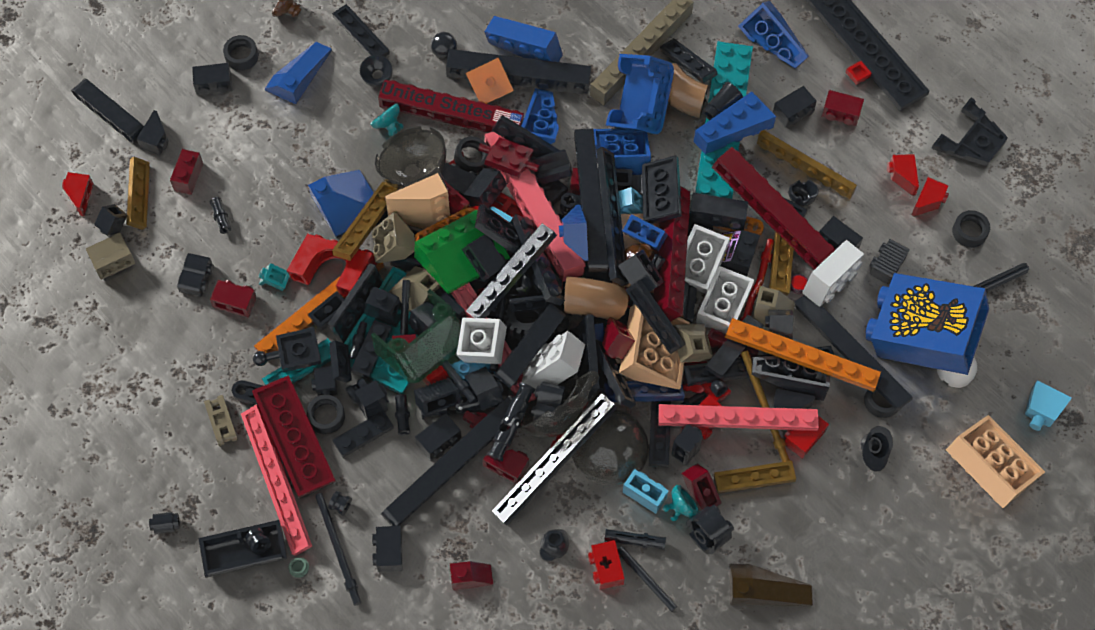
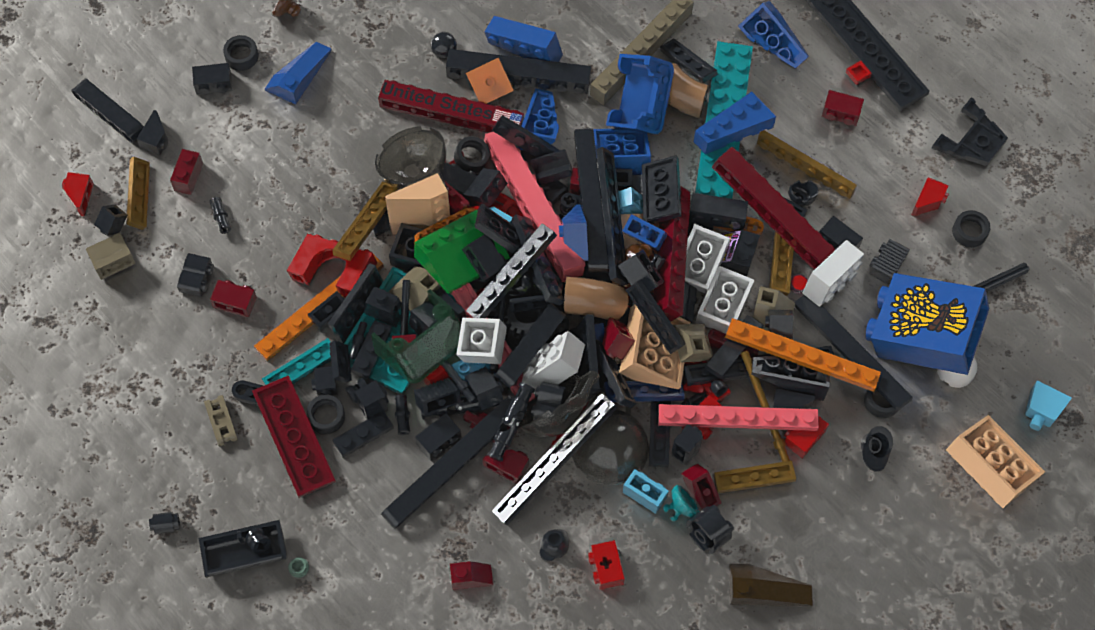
coral plate [241,405,313,556] -> none
black plate [252,327,322,373] -> none
teal bracket [258,263,290,291] -> none
blue slope [308,170,374,238] -> none
black bar [315,493,362,606] -> none
black wheel [328,491,352,516] -> none
black plate [332,4,390,57] -> none
black piece [360,55,393,87] -> none
teal hair [370,103,403,137] -> none
dark tan slope [372,212,415,263] -> none
black brick [372,526,402,572] -> none
dark red plate [478,137,540,178] -> none
black pin [604,529,666,550] -> none
black bar [618,546,677,612] -> none
black plant [703,82,743,121] -> none
red bar [740,239,774,321] -> none
black brick [773,86,817,128] -> none
red slope [887,154,919,196] -> none

